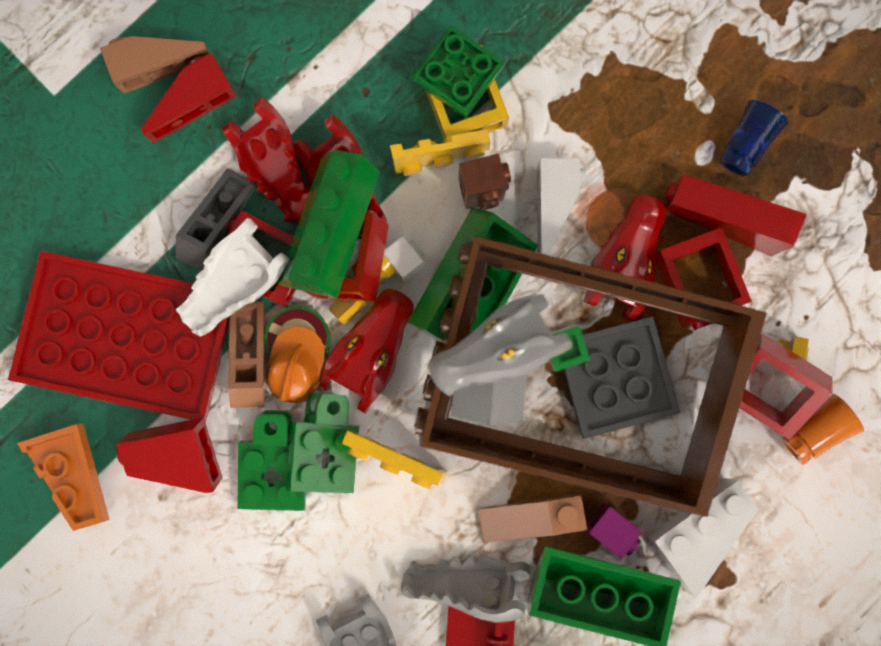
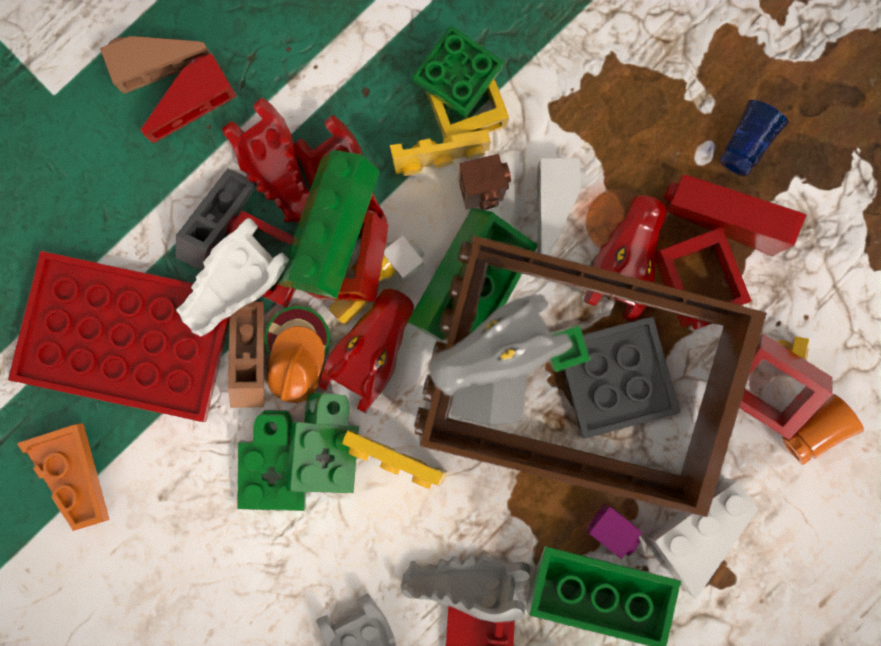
red slope [116,417,222,493] -> none
nougat slope [478,492,587,543] -> none

